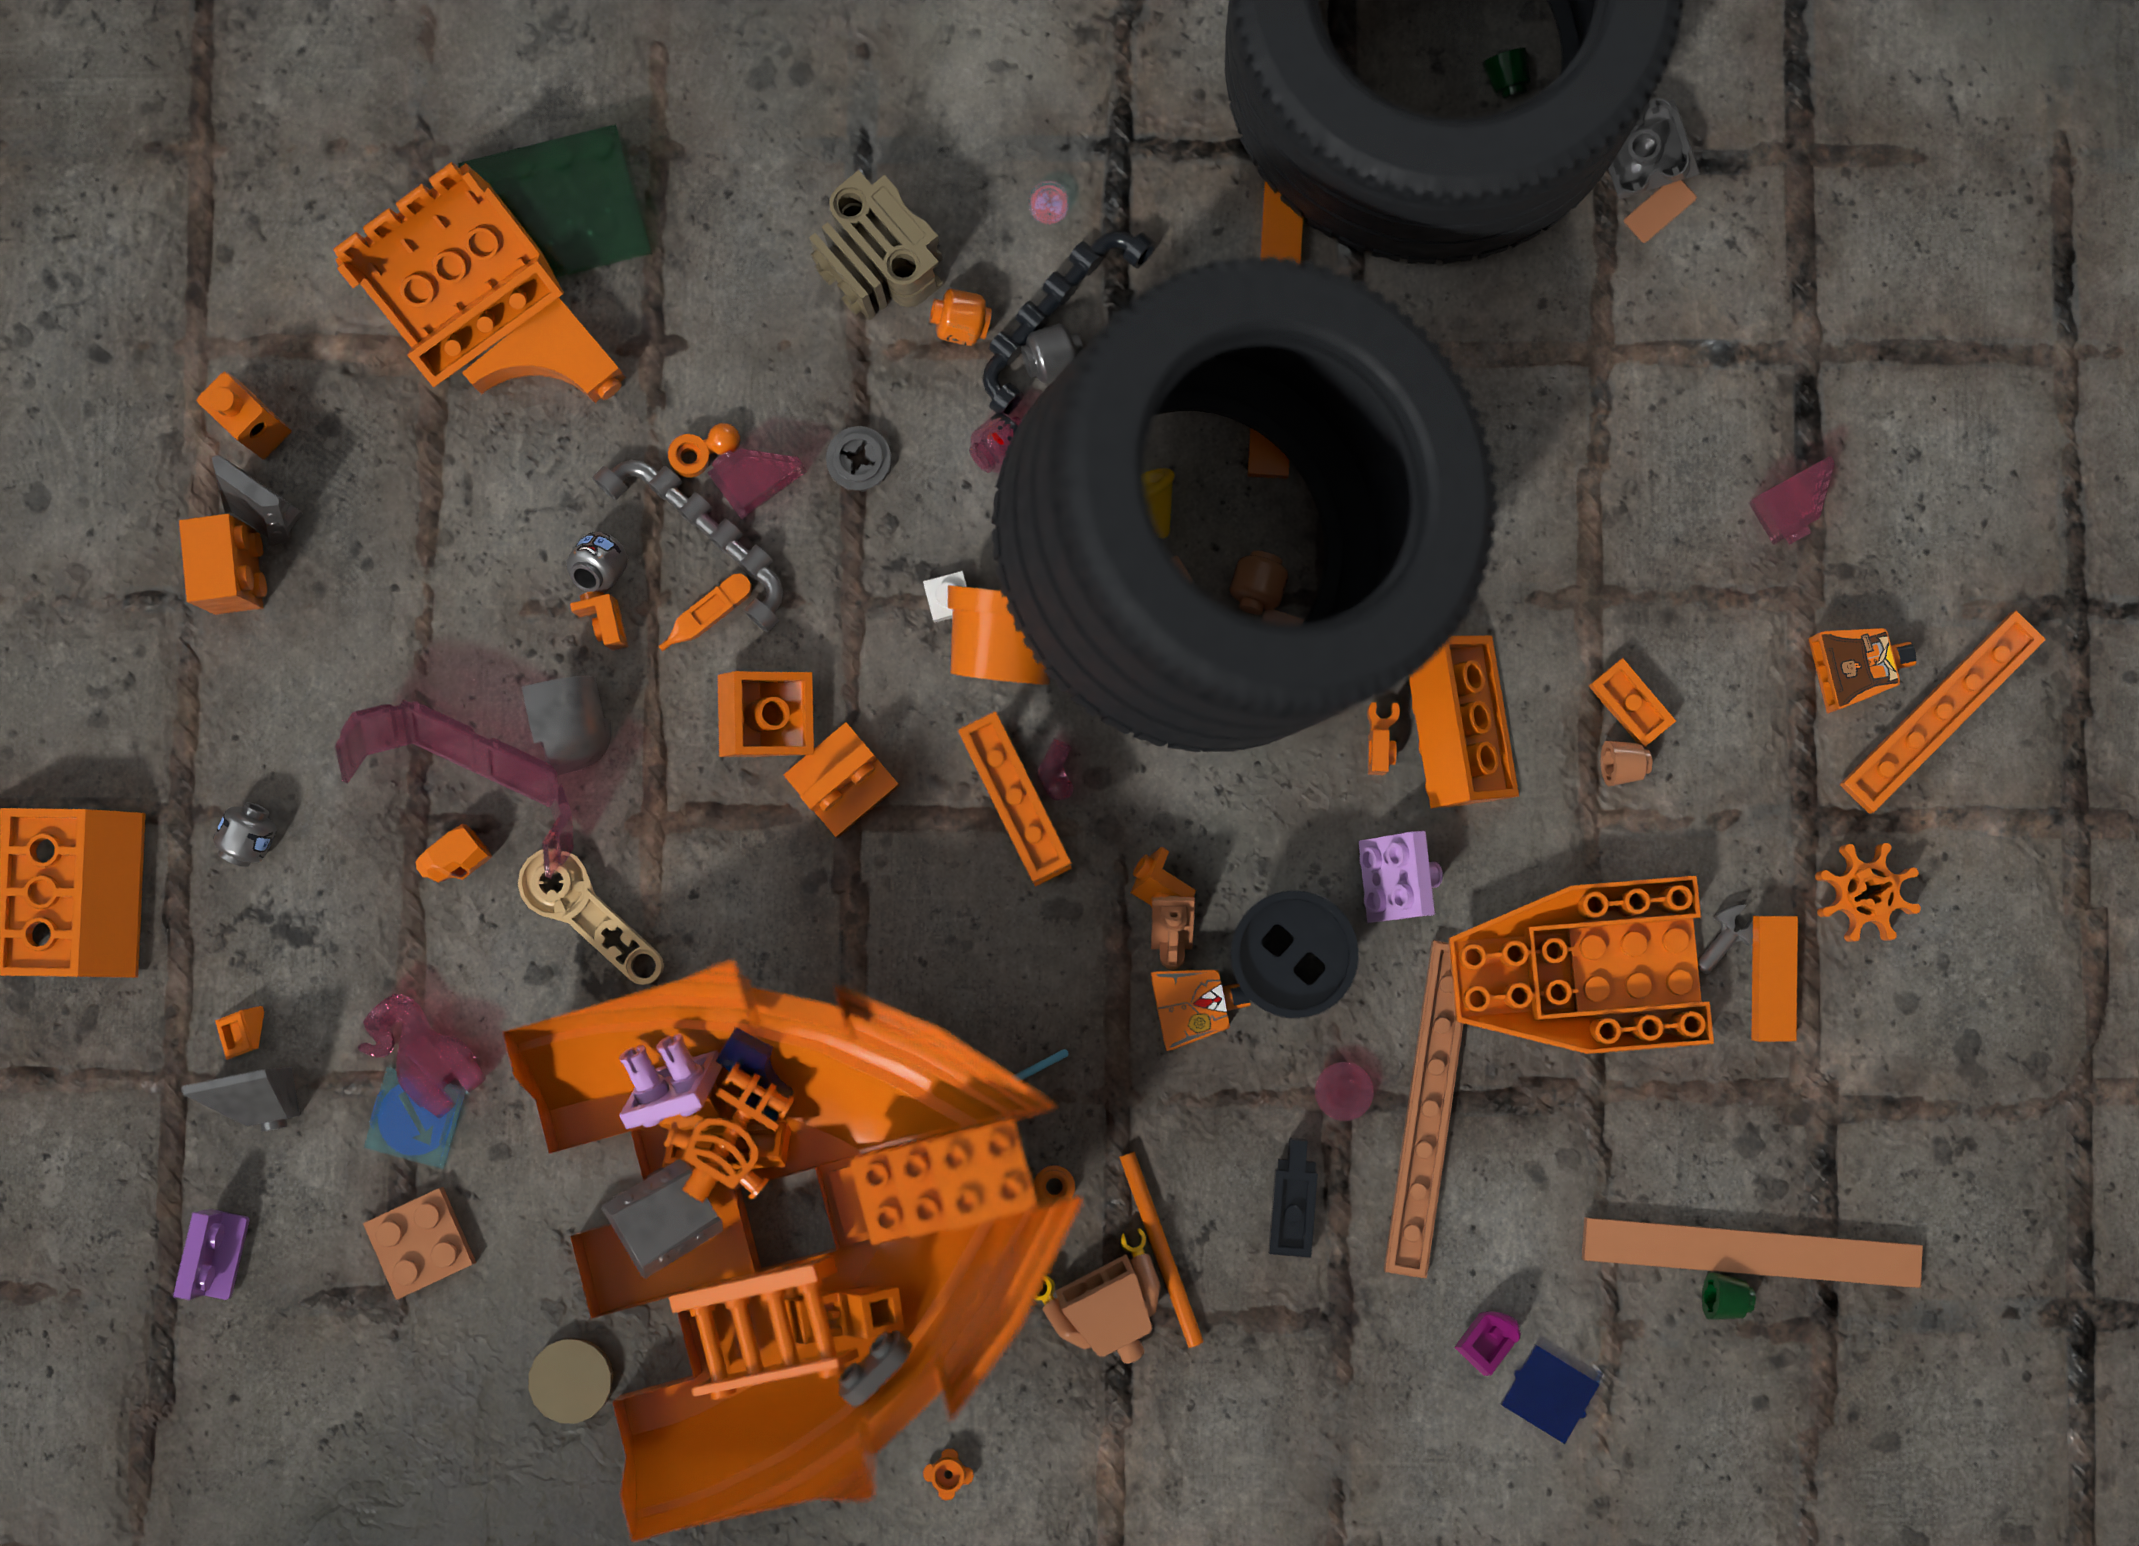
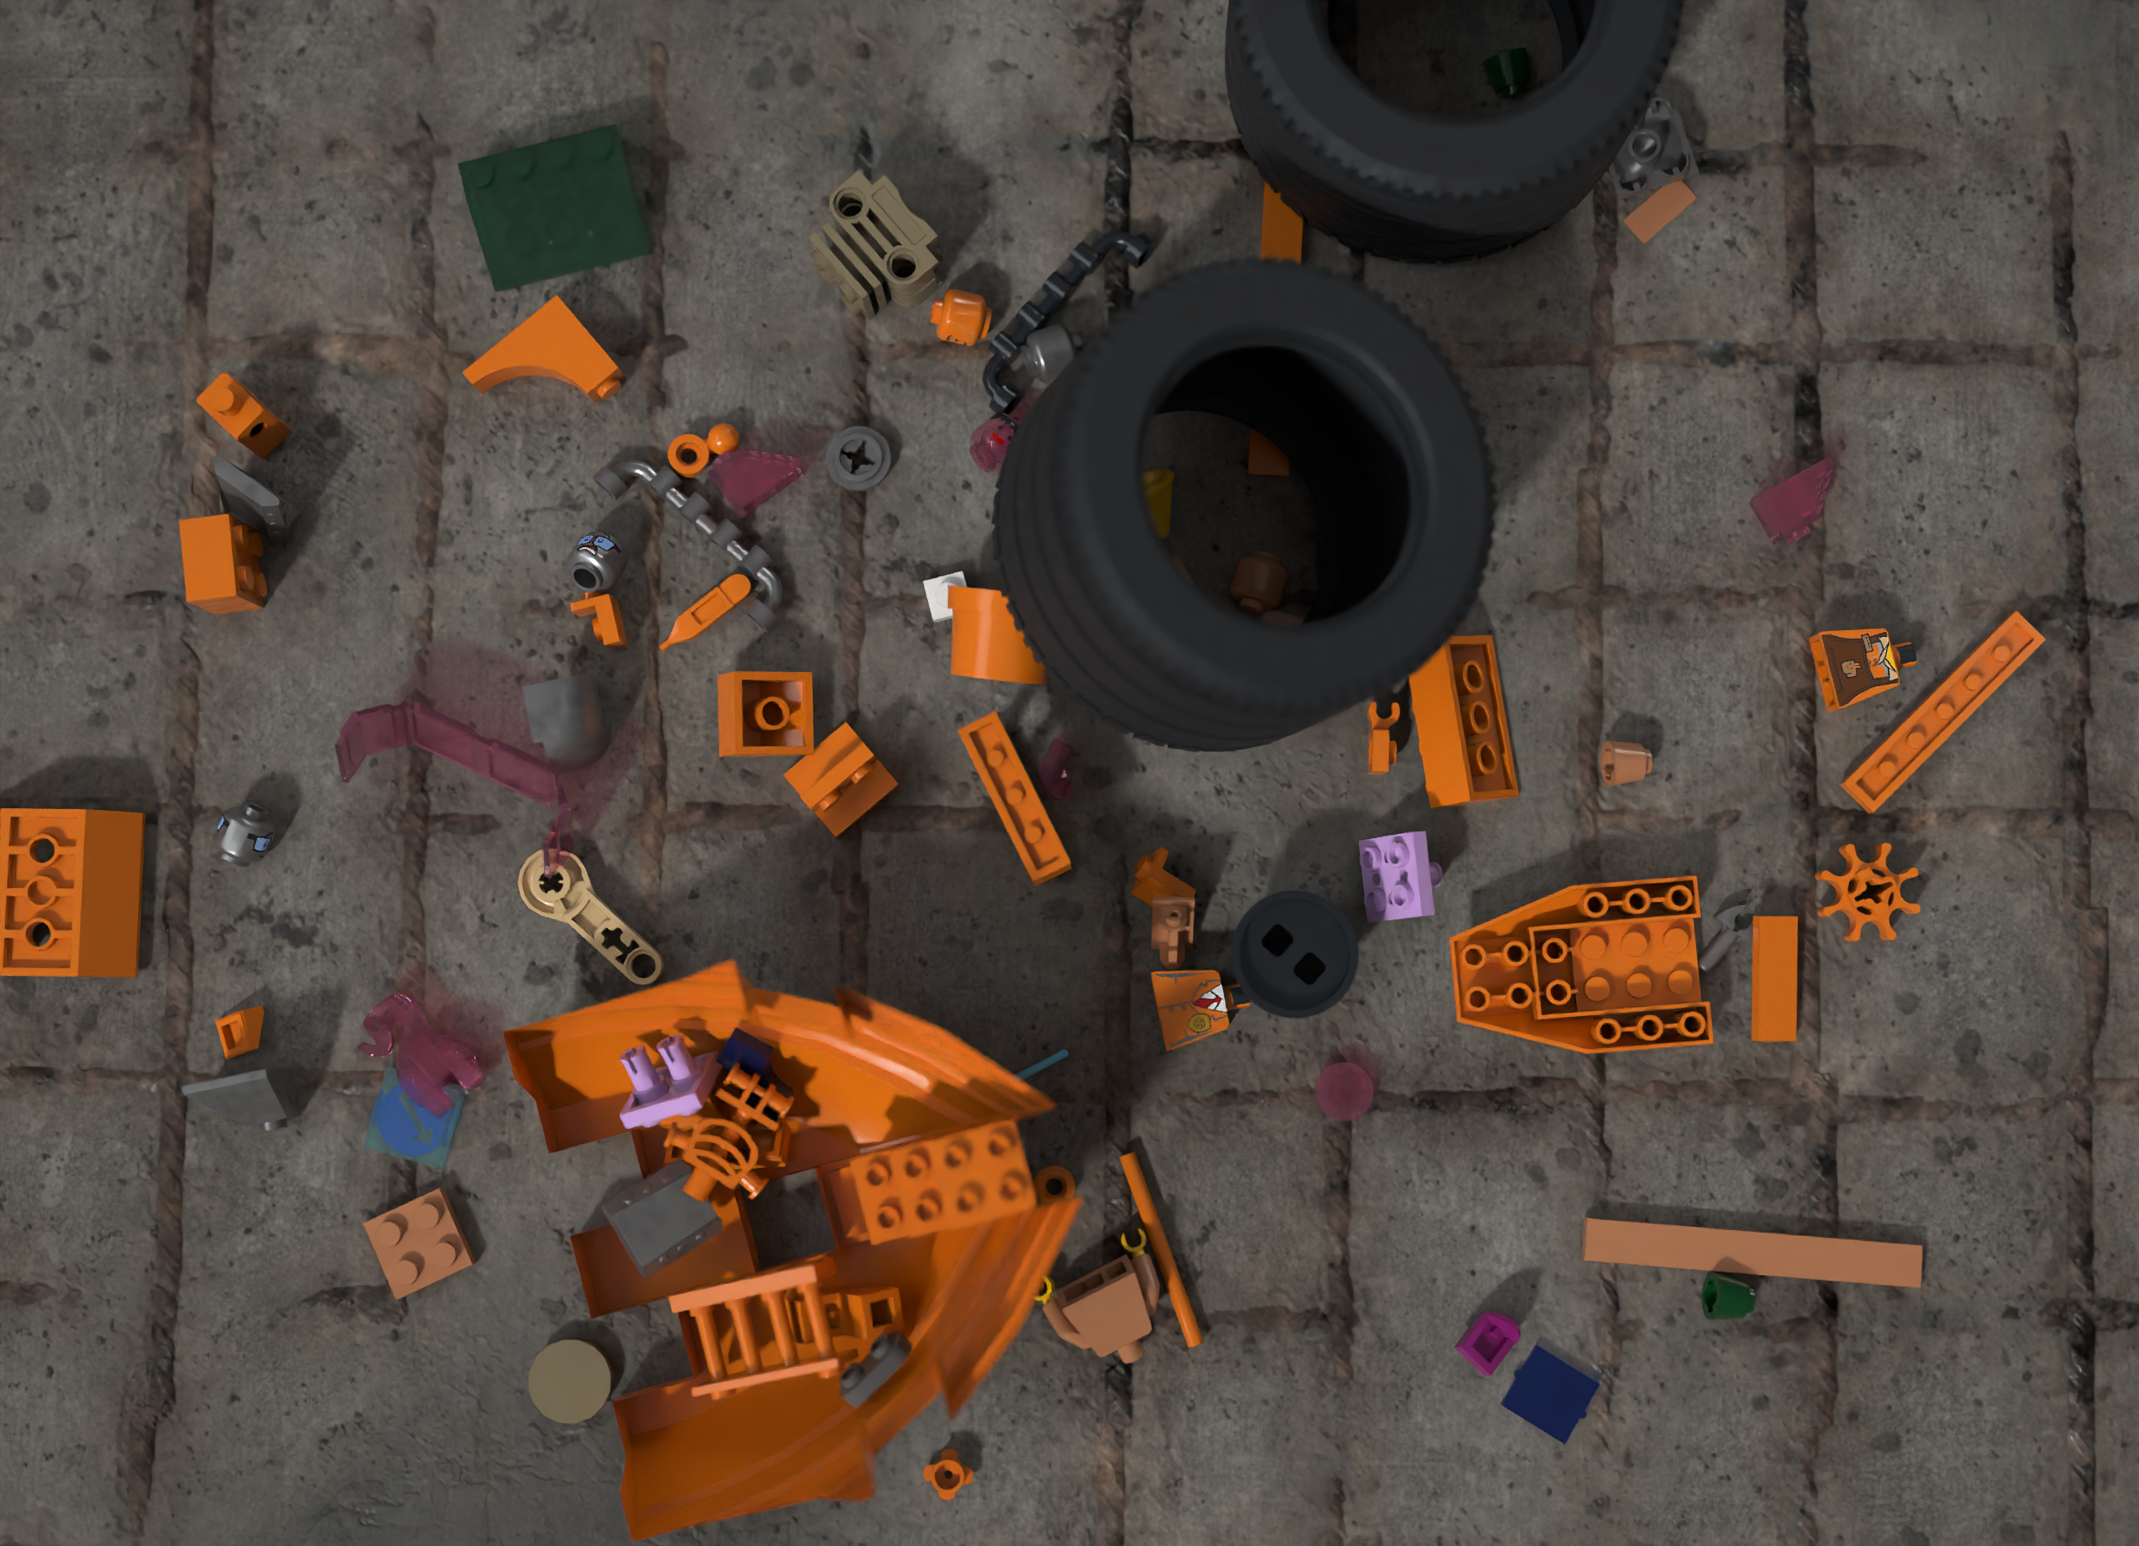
medium lavender bracket [173,1209,249,1300] -> none
orange slope [333,162,564,388] -> none
orange rock [415,824,492,883] -> none
clear light blue tile [1029,181,1069,224] -> none
black hinge [1268,1138,1318,1258] -> none
nougat tile [1383,940,1463,1279] -> none
orange plate [1589,658,1676,748] -> none

